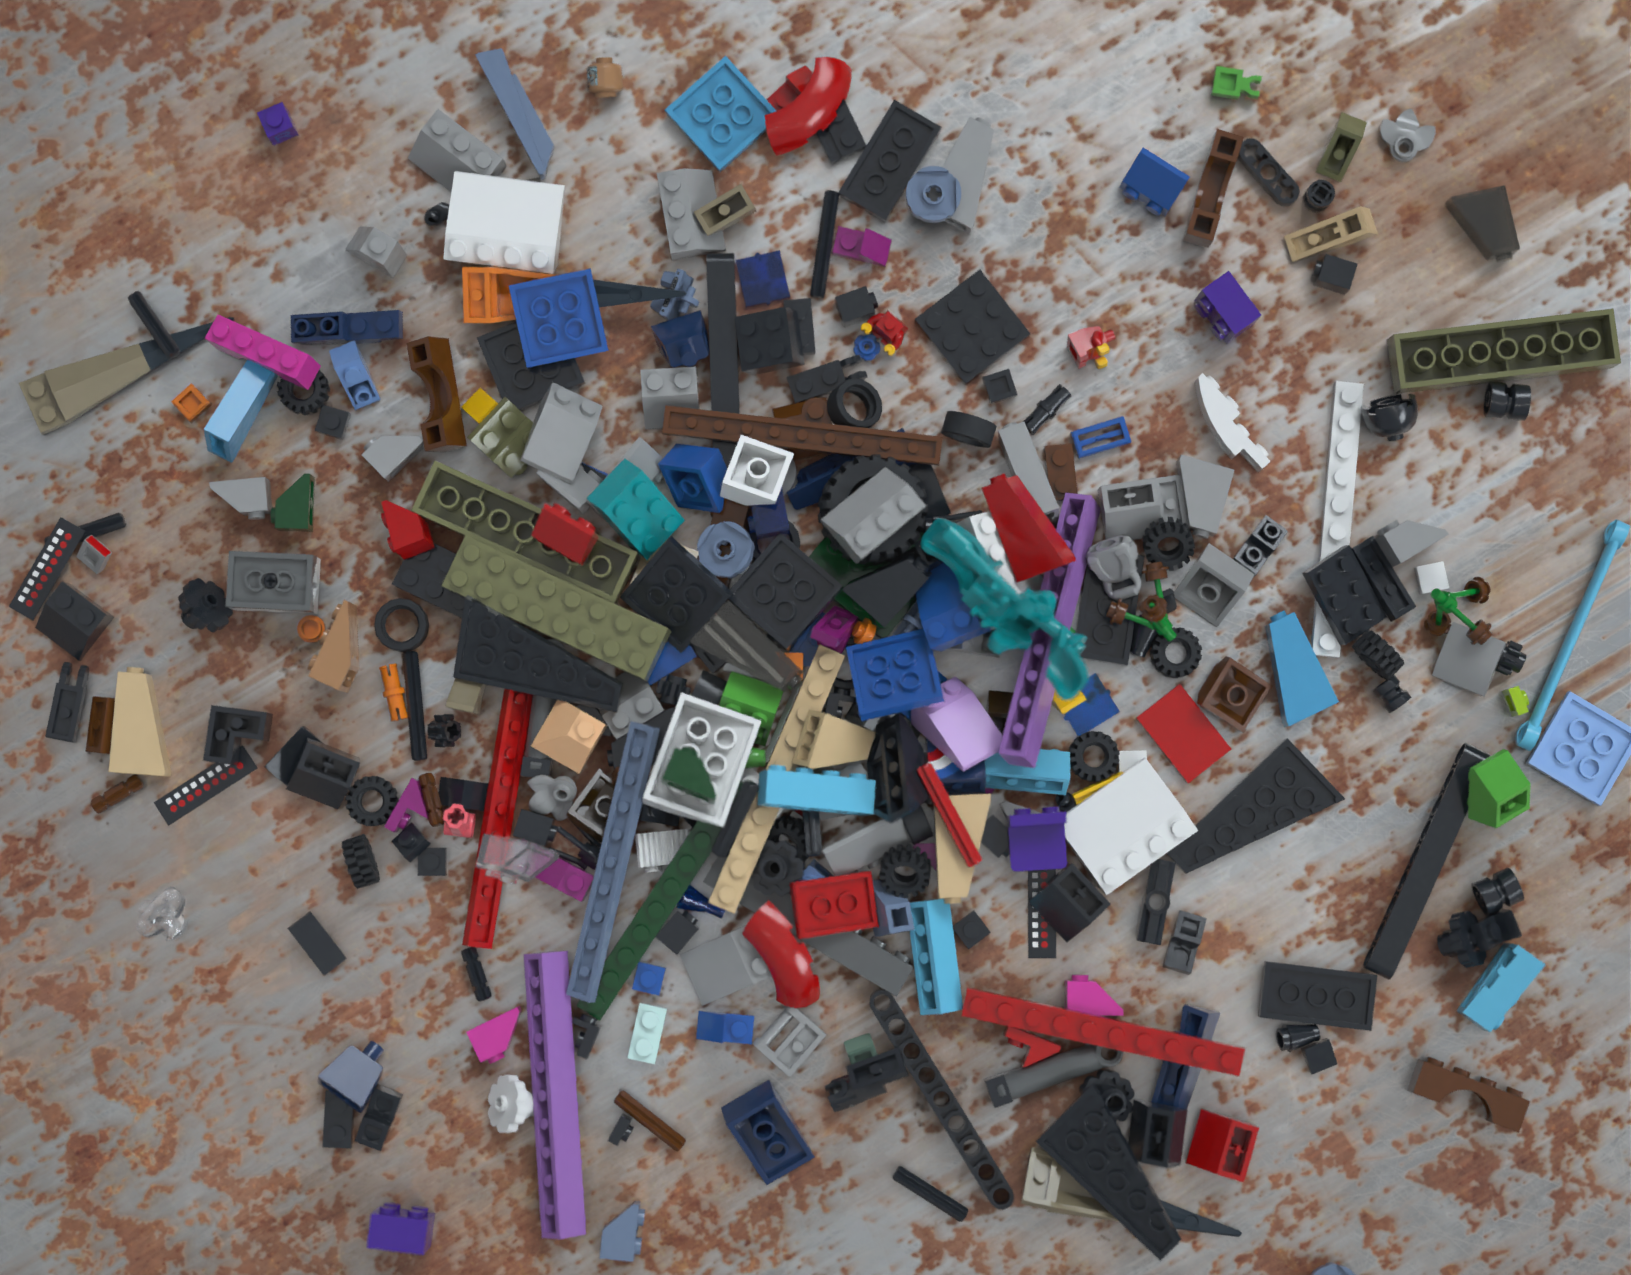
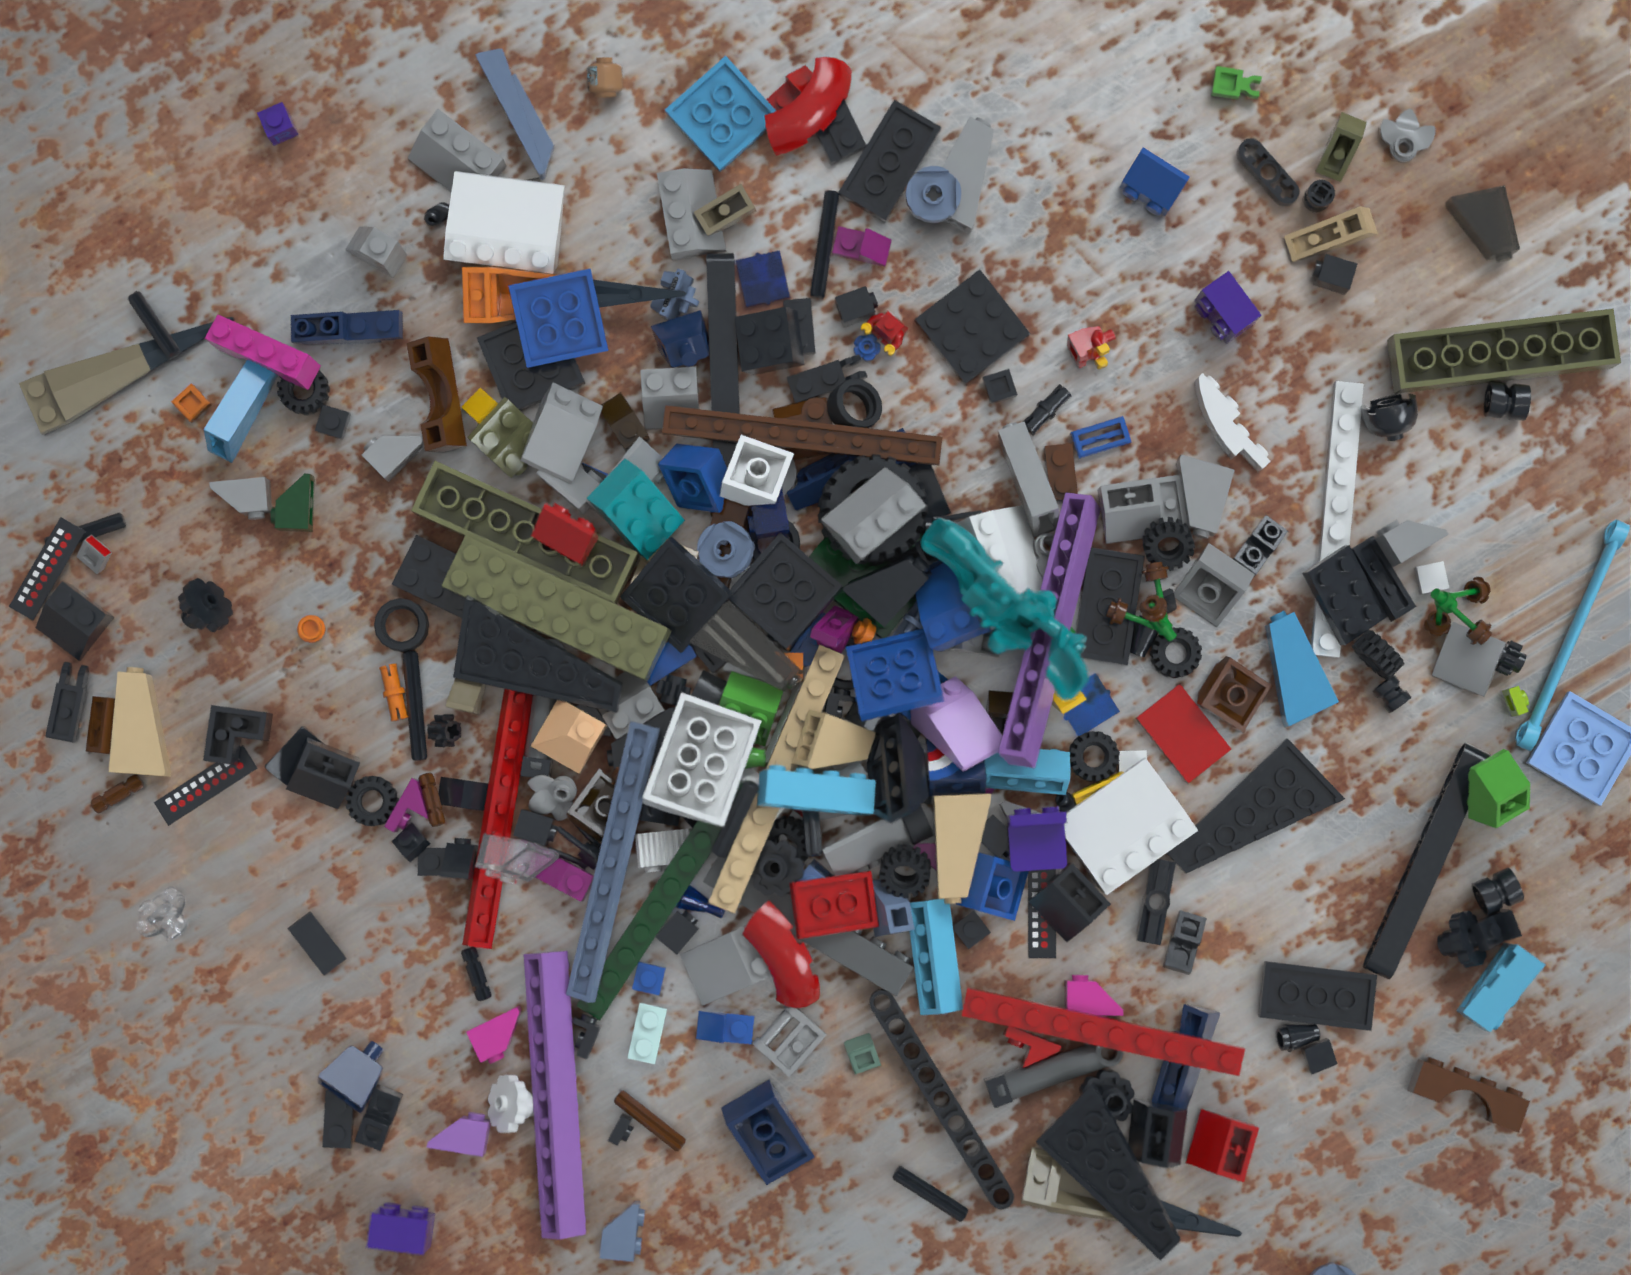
dark grey piece [226,551,321,614] -> none
medium nougat slope [308,600,360,693] -> none
medium blue slope [329,340,381,410] -> none
black tyre [342,834,380,889] -> none
red slope [381,500,435,560] -> none
coral piece [443,804,476,838] -> none
dark green slope [661,746,717,805] -> none
black plate [825,1047,909,1112] -> none
red axle [917,763,982,867] -> none
black tyre [941,411,997,448] -> none
red slope [982,473,1076,583] -> none
light grey piece [1086,535,1141,601] -> none
reddish brown arch [1182,129,1244,248] -> none
none -> medium lavender slope [427,1112,491,1157]
none -> black slope [440,838,478,879]
none -> dark brown slope [601,392,650,452]
none -> blue slope [955,852,1029,921]

